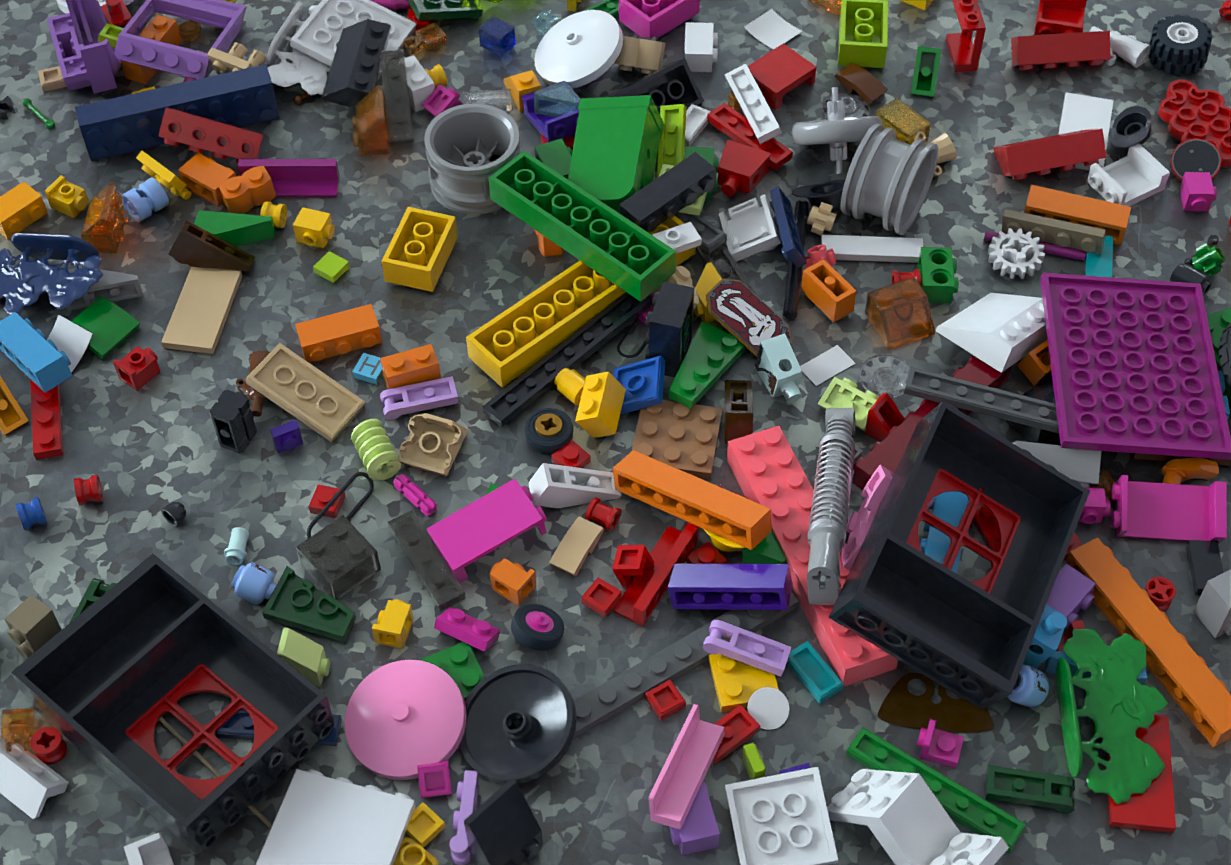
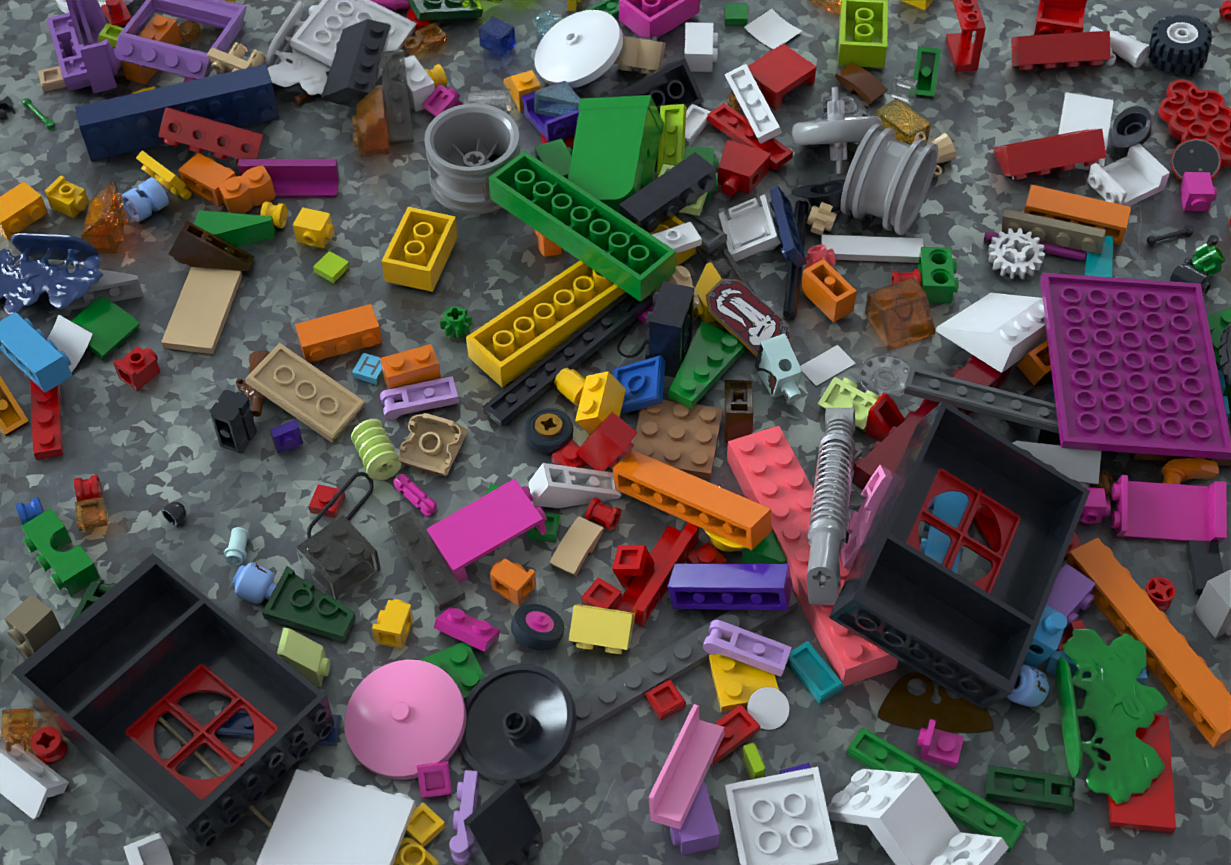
none -> green arch [21,508,101,597]
none -> clear orange plate [75,497,108,531]
none -> green gear [440,306,473,339]
none -> green tile [528,512,561,543]
none -> light yellow brick [569,604,635,654]
none -> red brick [576,412,637,471]
none -> green tile [724,3,748,26]
none -> clear tile [890,74,918,104]
none -> black hinge [1147,225,1194,245]

